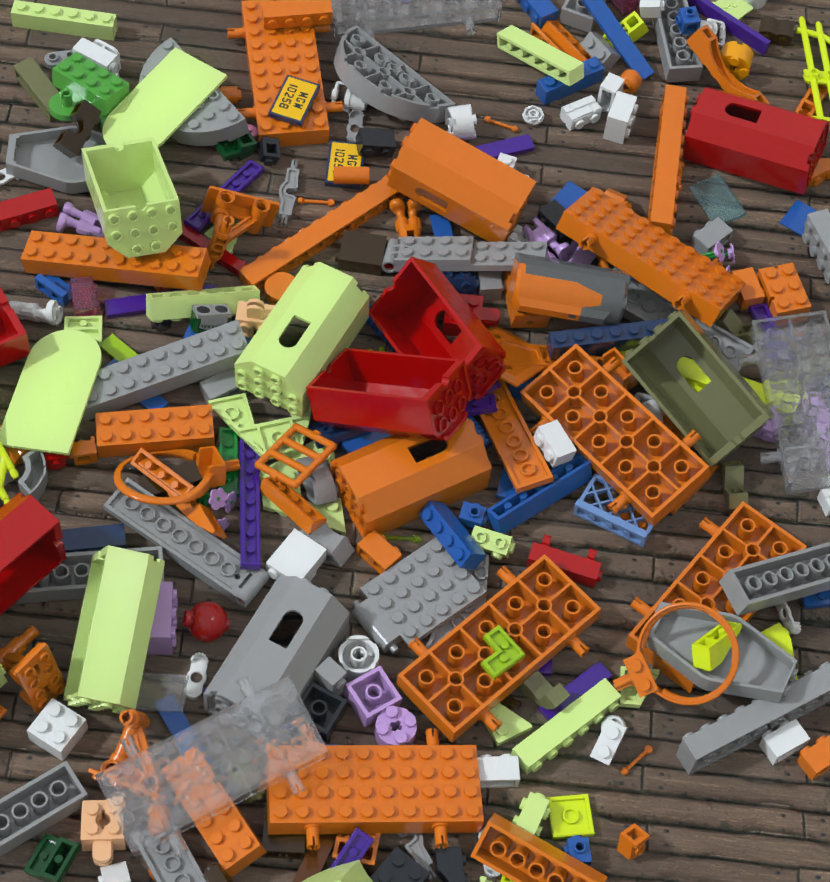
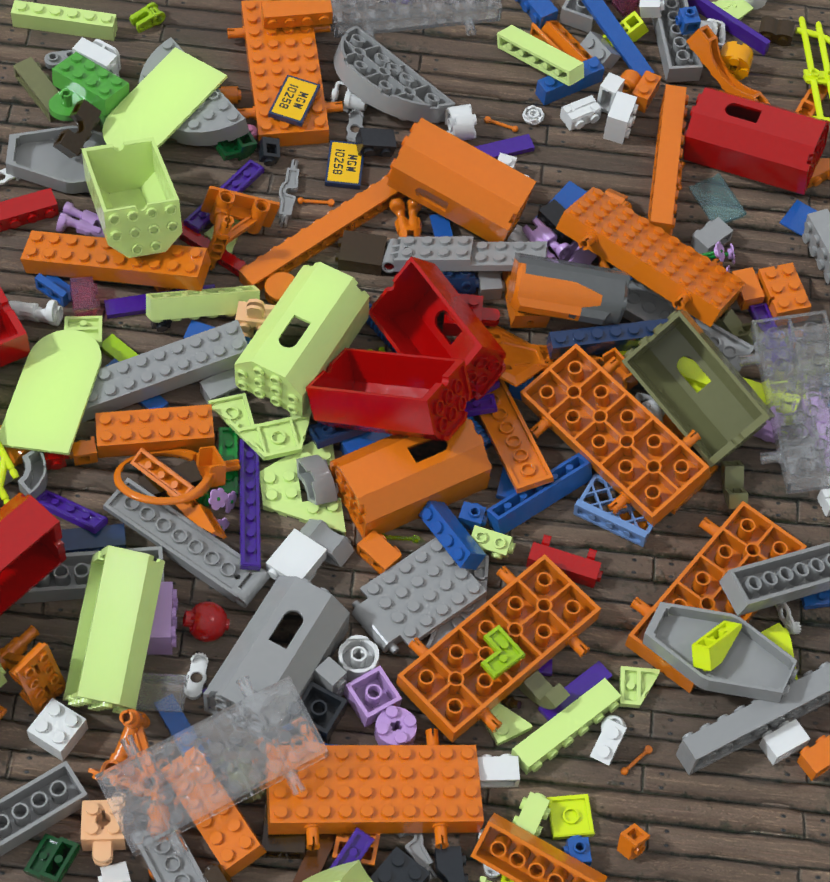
light grey piece [189,304,232,334] -> none
orange bar [254,423,337,489] -> none
orange slope [260,477,327,535] -> none
orange brick [333,166,369,184] -> none
white brick [533,420,577,468] -> none
orange brick [613,602,740,705] -> none
none -> dark purple tile [36,490,108,534]
none -> lime piece [129,2,166,33]
none -> orange brick [632,70,662,113]

